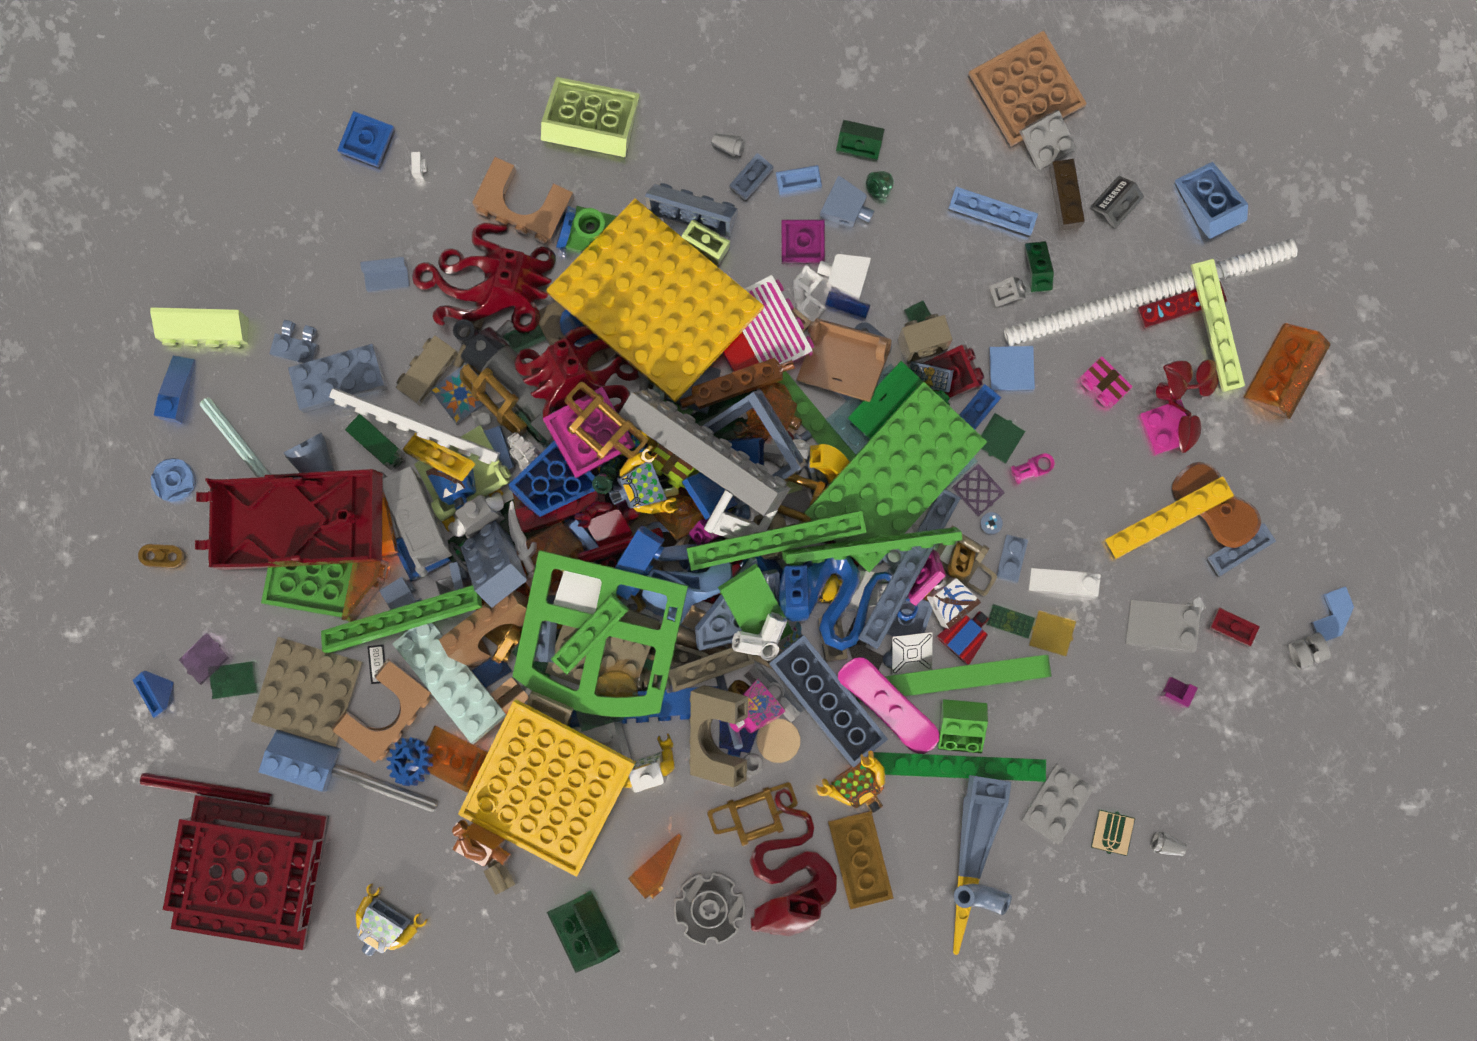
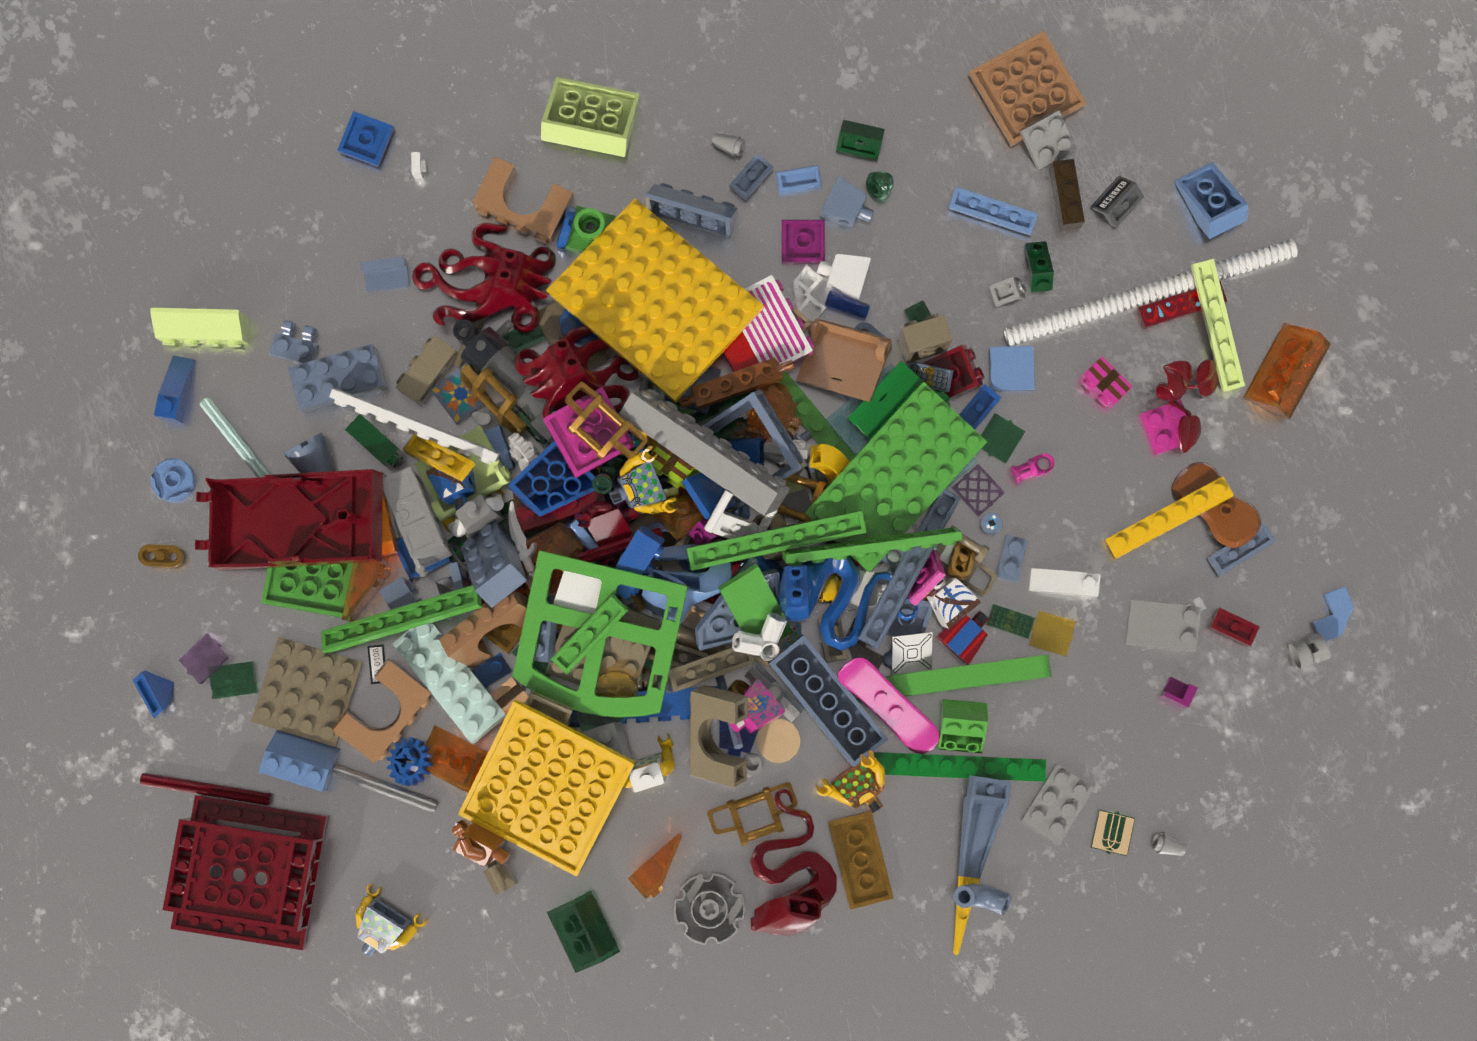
pearl gold plate [491,624,521,664] -> none
yellowish green brick [682,220,730,265] -> none

